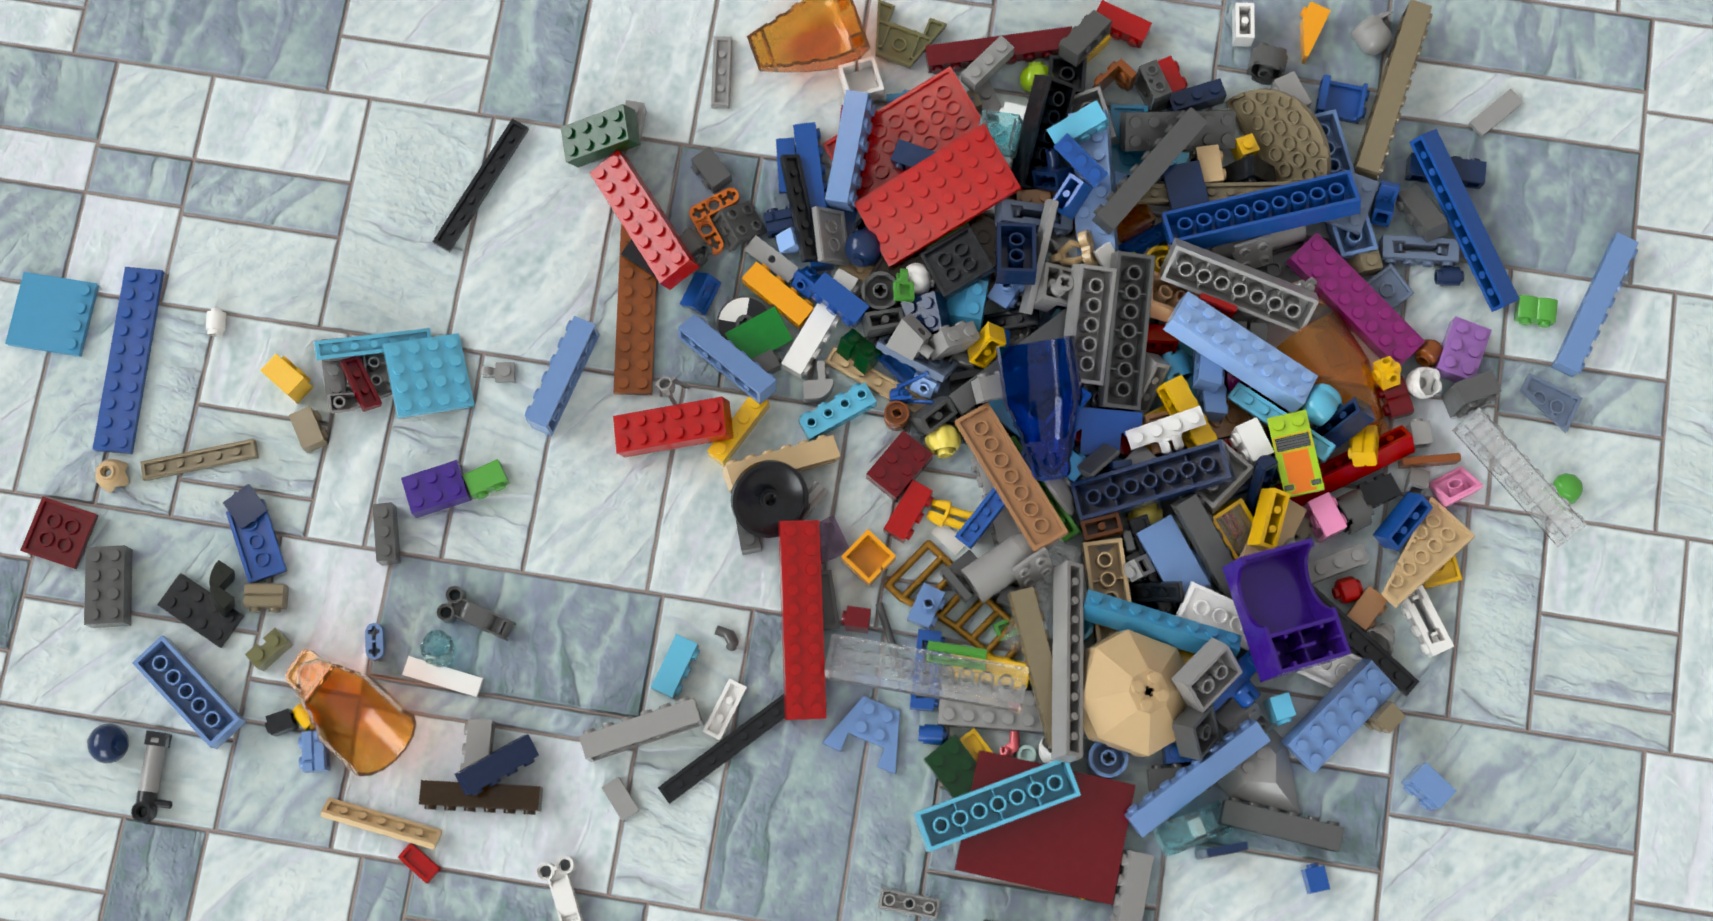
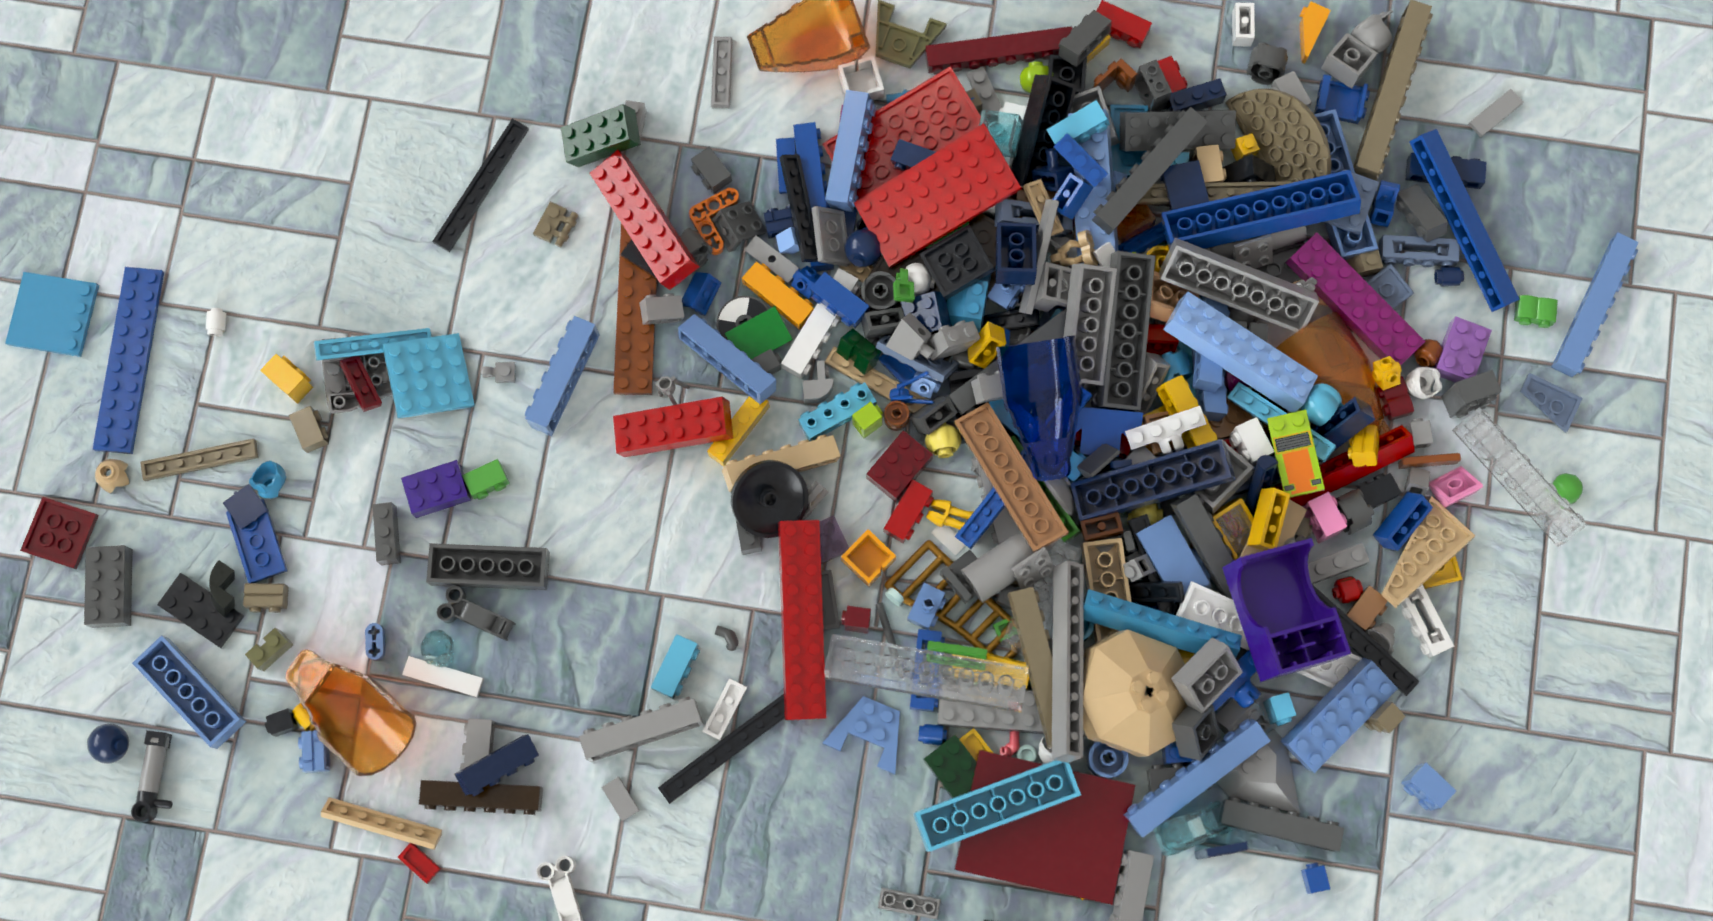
light grey brick [961,35,1014,93] -> none
light grey bush [1050,274,1074,296] -> none
red tile [1198,293,1238,319] -> none
none -> dark azure hair [249,460,286,499]
none -> dark grey brick [426,543,550,590]
none -> dark tan plate [533,201,578,248]
none -> light grey brick [639,293,684,325]
none -> lime brick [852,401,883,439]
none -> light aqua tile [885,587,904,606]
none -> tan tile [1023,179,1064,236]
none -> light grey brick [1321,33,1378,89]

